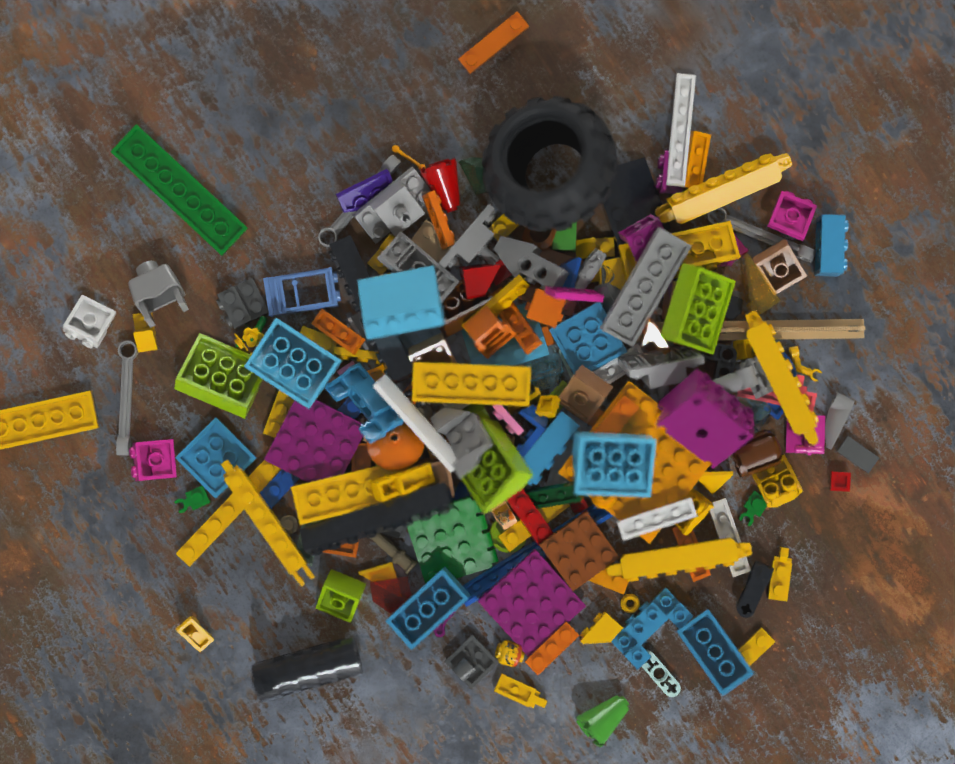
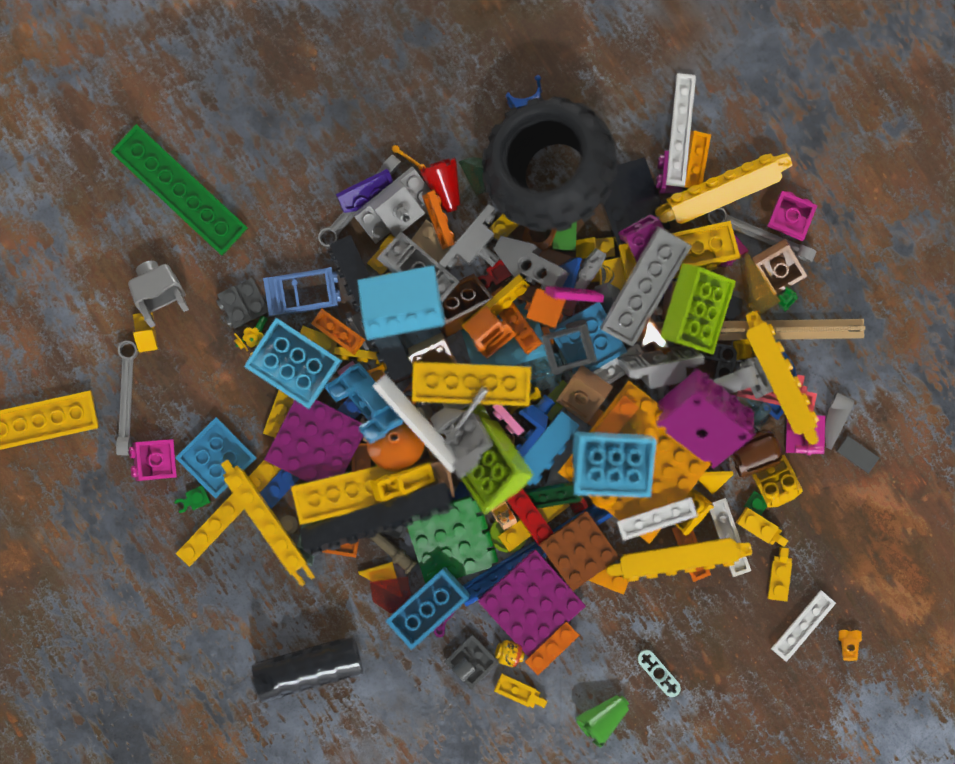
white plate [63,295,116,348] -> none
lime slope [175,333,263,419] -> none
yellow slope [176,616,214,652] -> none
lime slope [315,569,367,623] -> none
orange plate [458,11,529,74] -> none
red slope [460,264,501,299] -> none
yellow tile [535,395,560,418] -> none
yellow slope [580,611,623,644] -> none
dark azure bracket [611,587,694,670] -> none
yellow plate [620,594,640,613] -> none
dark azure brick [677,609,754,696] -> none
black piece [736,560,774,618] -> none
yellow plate [738,627,775,667] -> none
yellow arm [789,346,822,381] -> none
dark azure brick [814,214,849,277] -> none
red plate [829,471,851,492] -> none
none -> light grey piece [443,386,489,445]
none -> blue helmet [506,75,542,109]
none -> dark grey piece [542,319,597,375]
none -> yellow hinge [736,507,788,547]
none -> white plate [771,590,836,662]
none -> green plate [778,287,798,312]
none -> light orange plate [838,630,862,661]

